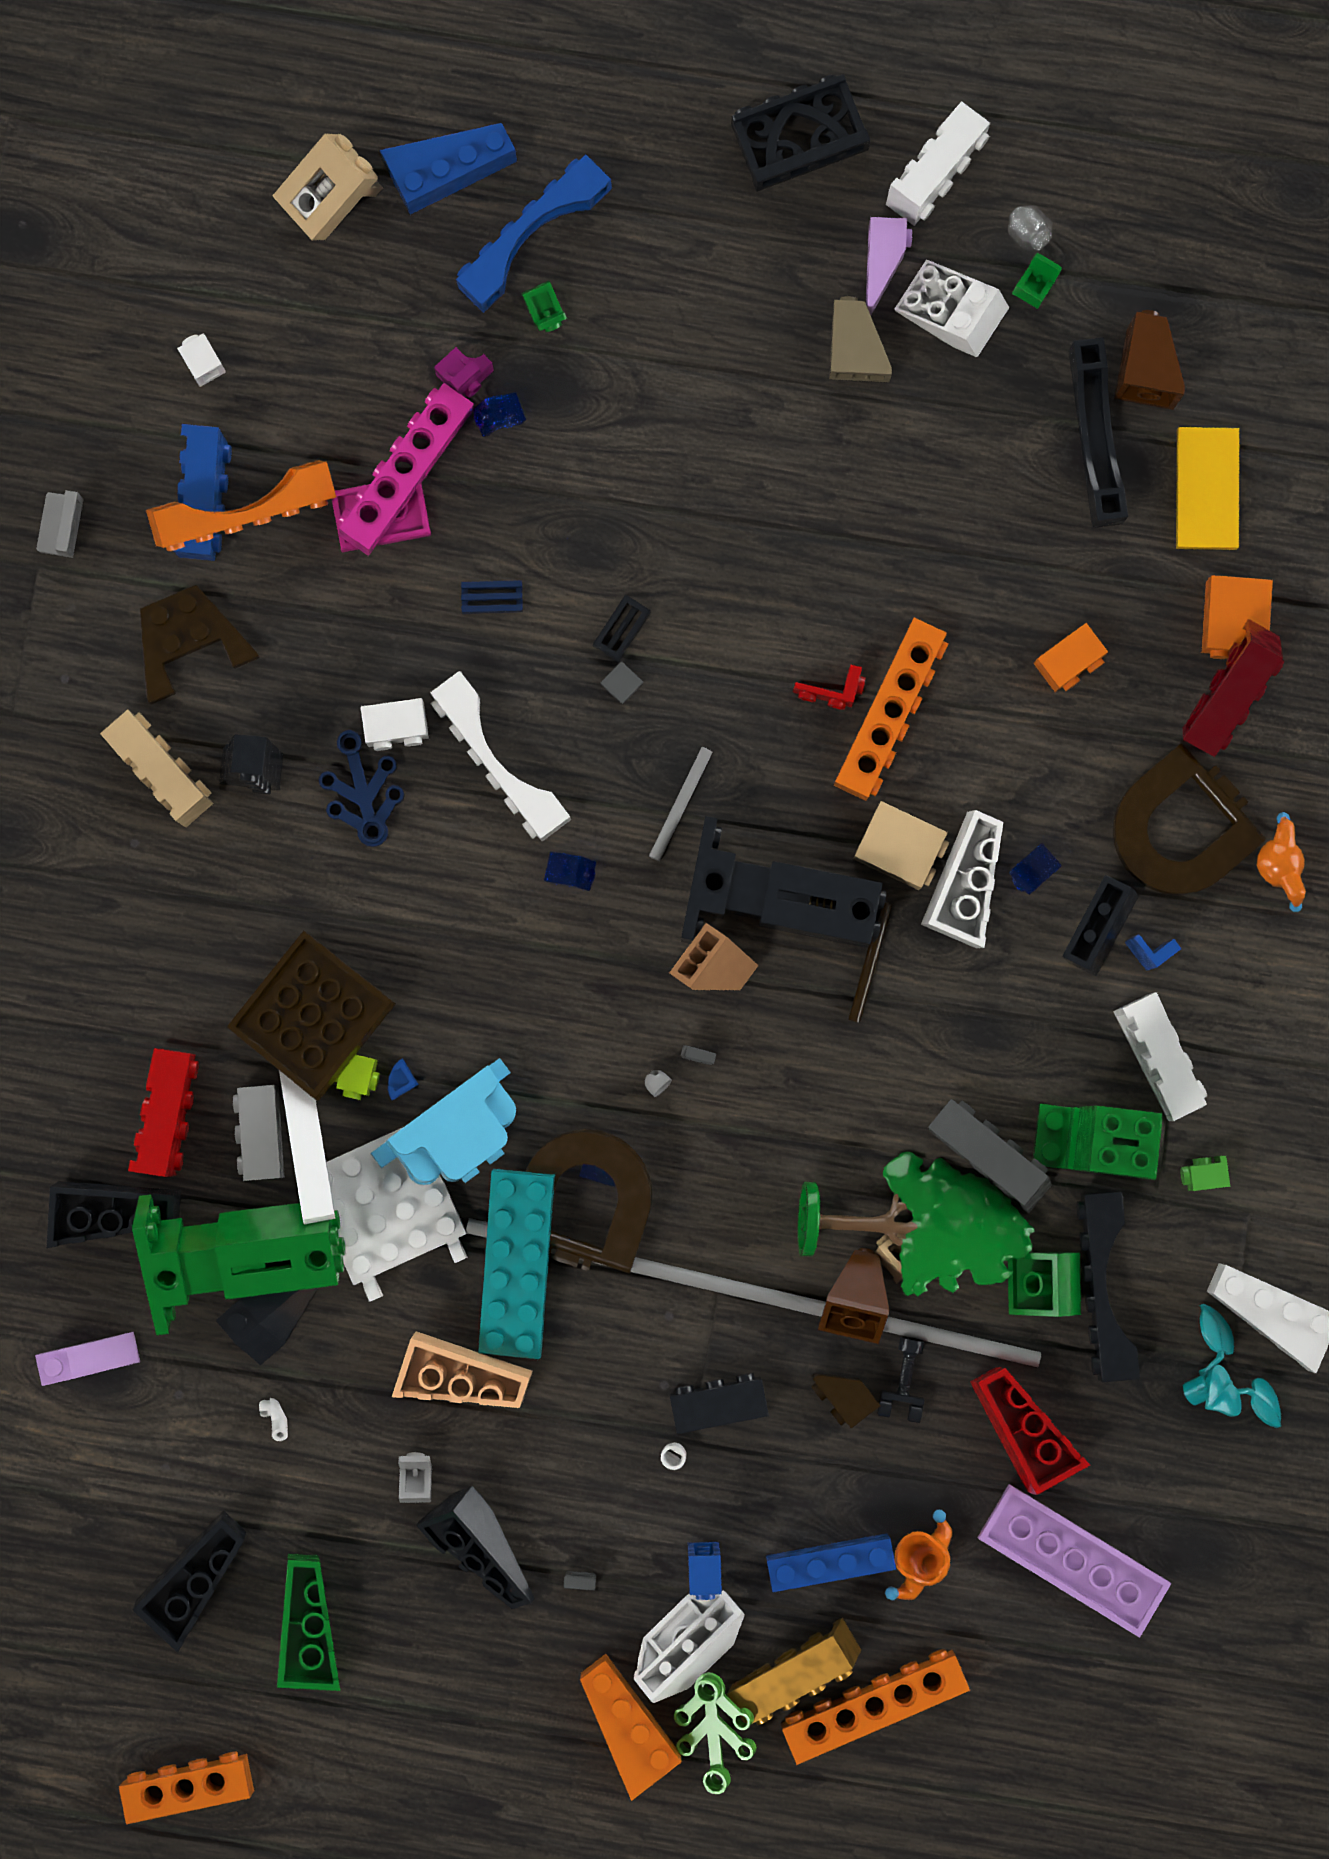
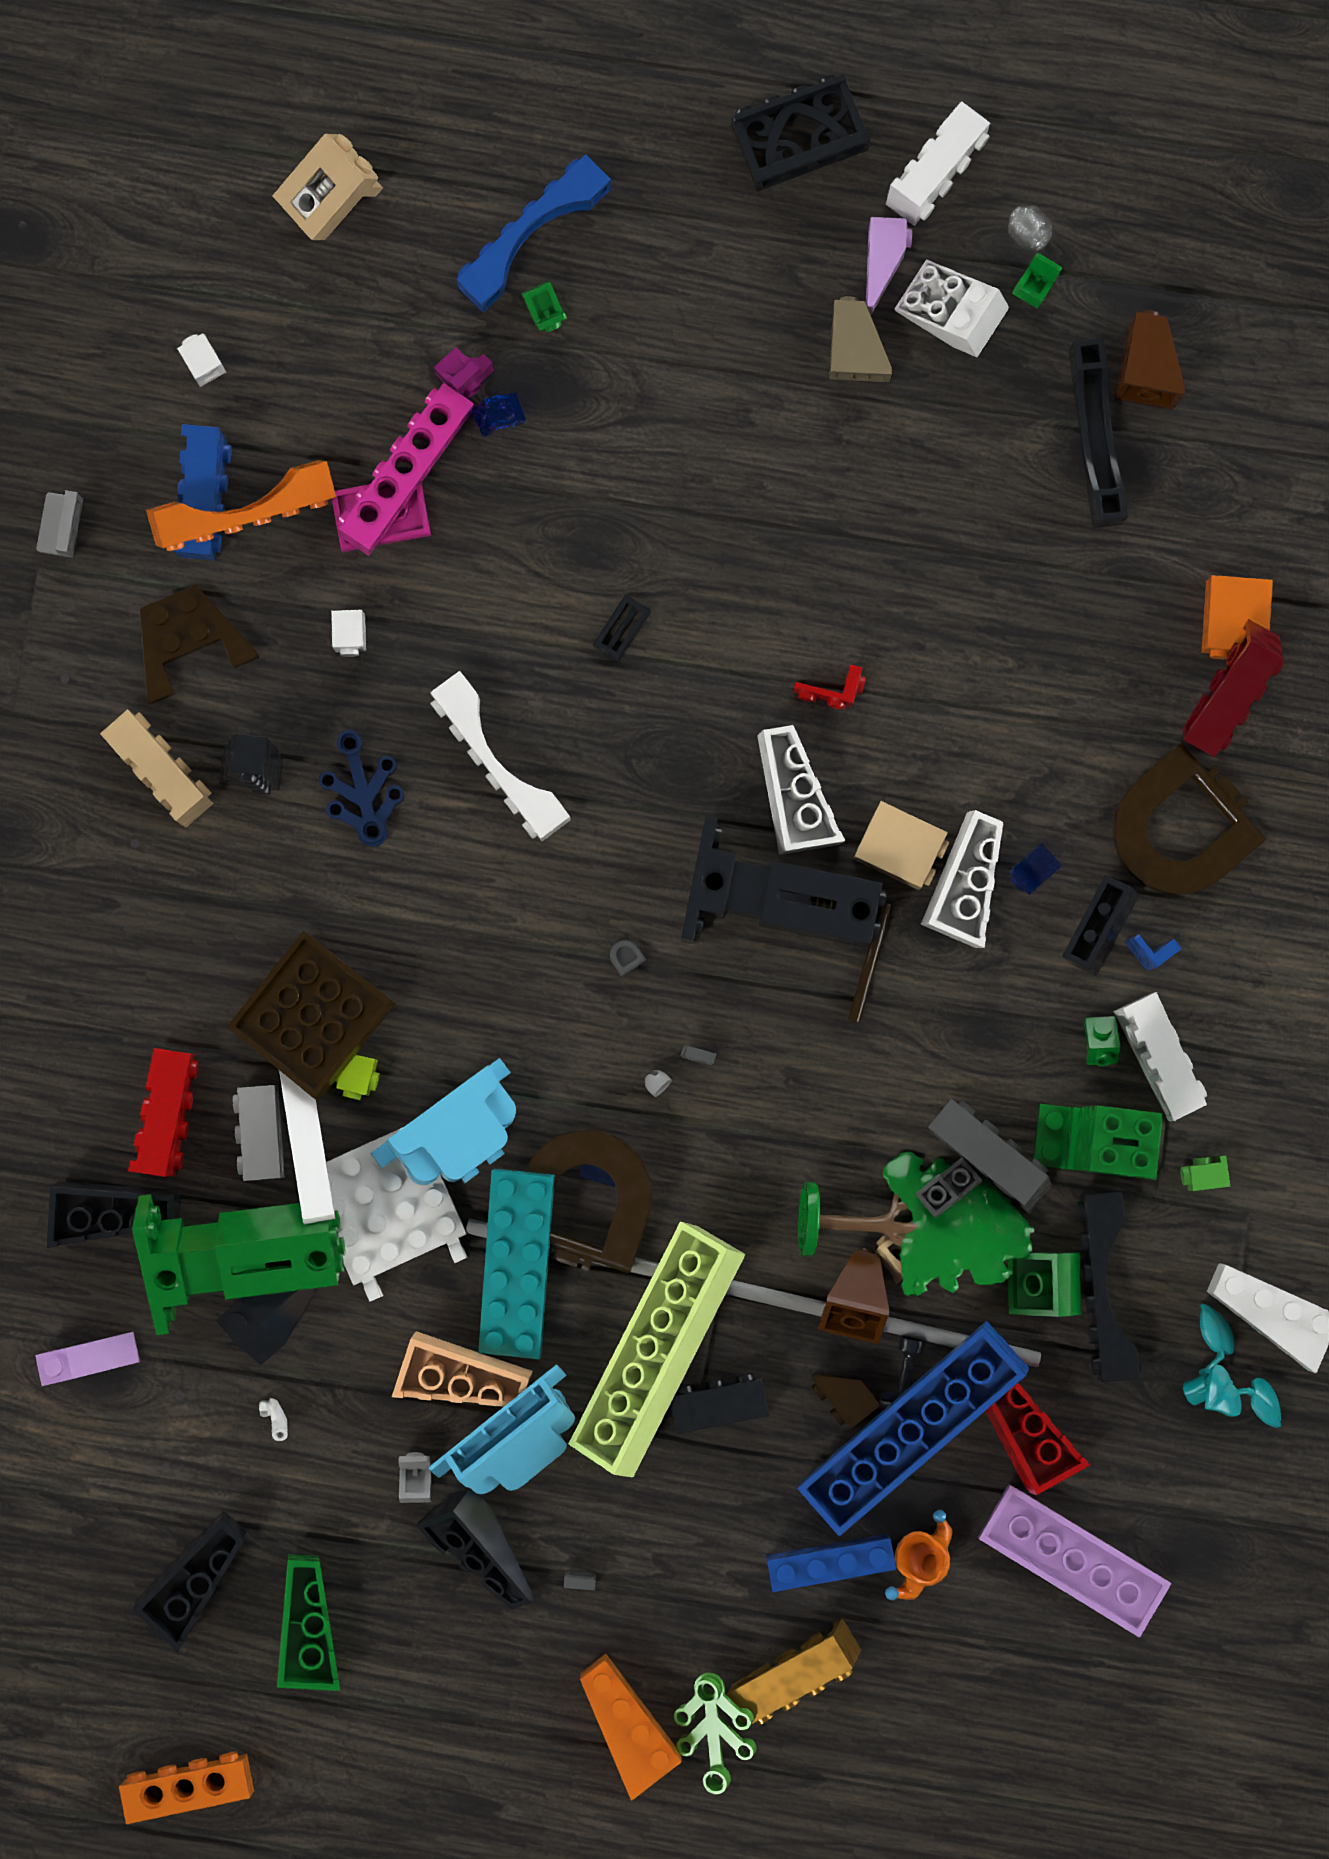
white brick [361,698,429,751] -> none
blue wedge [380,123,517,215] -> none
blue tile [388,1058,419,1101] -> none
dark blue tile [461,580,523,614] -> none
clear blue bracket [544,851,596,891] -> none
dark grey tile [600,661,643,705] -> none
white wedge [634,1591,745,1703] -> none
light grey bar [649,747,712,861] -> none
white hinge [661,1442,686,1470] -> none
medium nougat slope [669,923,758,990] -> none
blue brick [688,1542,722,1600] -> none
orange brick [781,1649,970,1765] -> none
orange brick [834,617,949,801] -> none
orange brick [1033,623,1108,692] -> none
yellow tile [1176,427,1239,550] -> none
orange piece [1256,812,1306,912] -> none
none -> white brick [331,610,366,657]
none -> medium azure brick [428,1364,575,1494]
none -> yellowish green brick [568,1221,746,1477]
none -> dark grey tile [610,940,646,977]
none -> white wedge [757,725,845,855]
none -> blue brick [797,1321,1029,1536]
none -> dark grey slope [915,1157,982,1218]
none -> green bracket [1084,1016,1120,1066]

